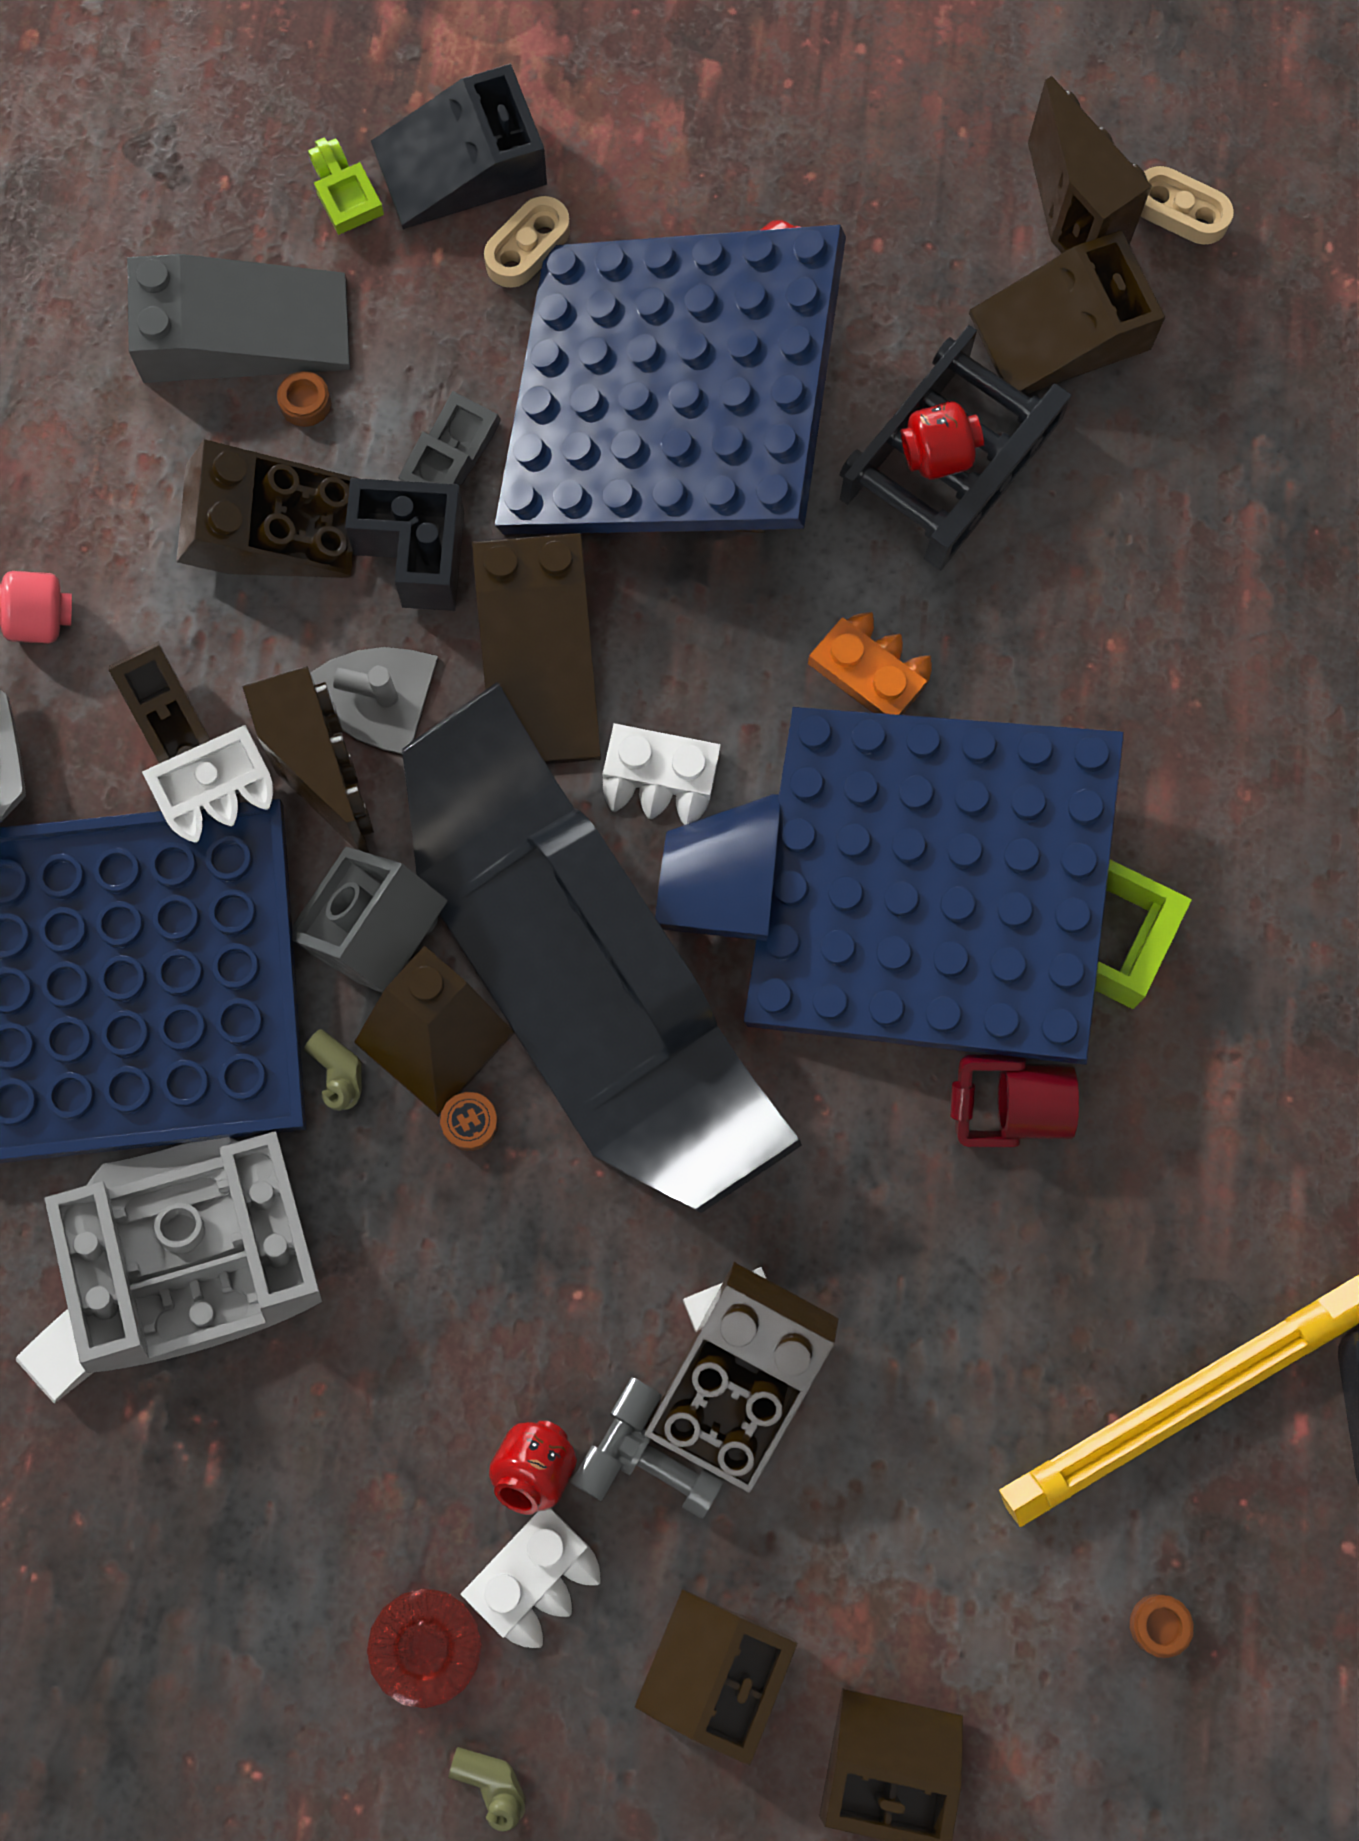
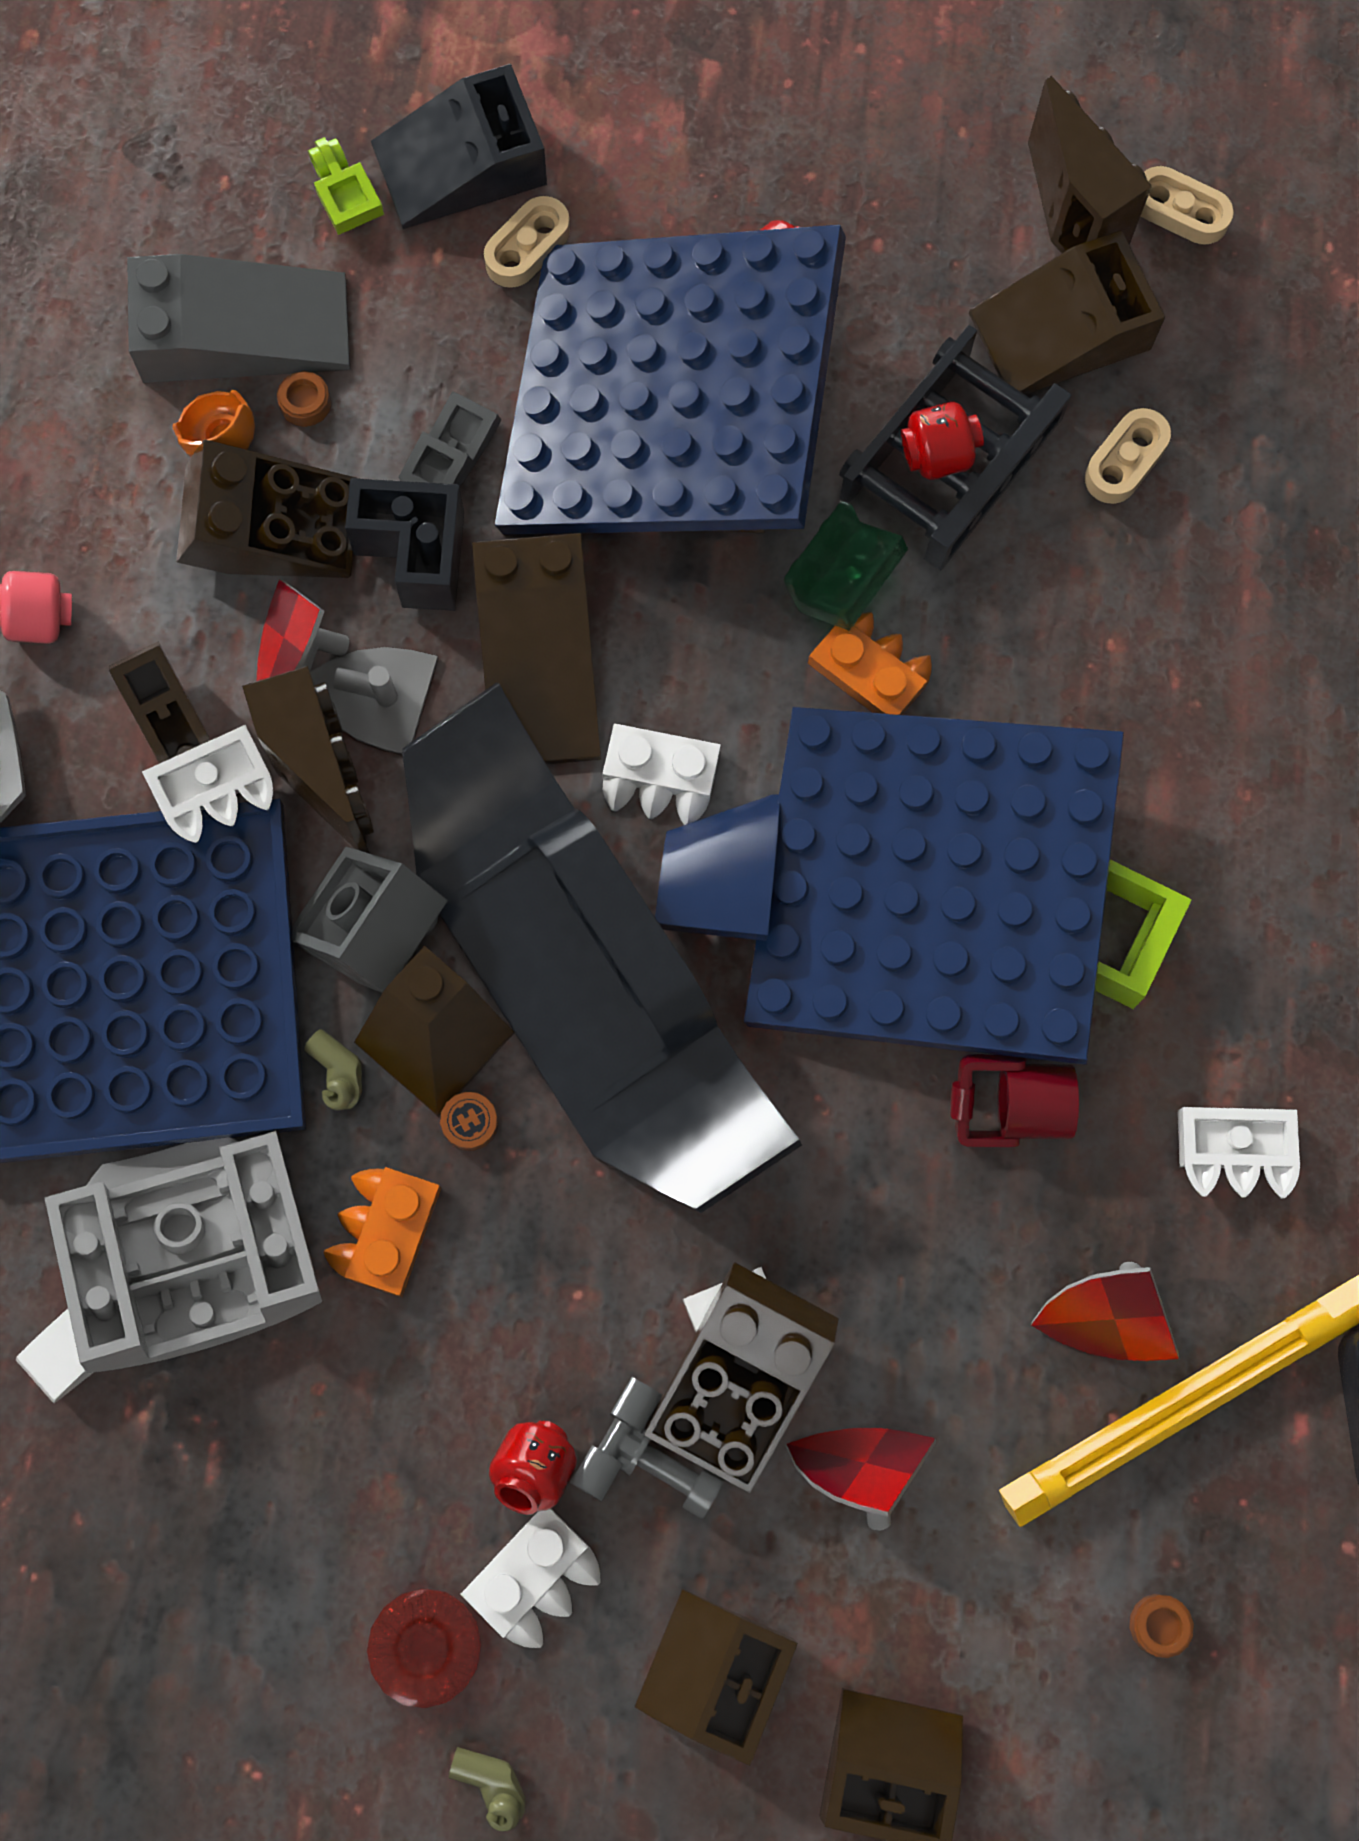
none -> orange hair [173,390,255,457]
none -> shield [256,579,349,681]
none -> orange plate [324,1167,441,1297]
none -> clear green bracket [783,501,909,631]
none -> shield [786,1428,936,1530]
none -> shield [1031,1262,1179,1361]
none -> tan plate [1085,408,1171,504]
none -> white plate [1178,1107,1300,1199]

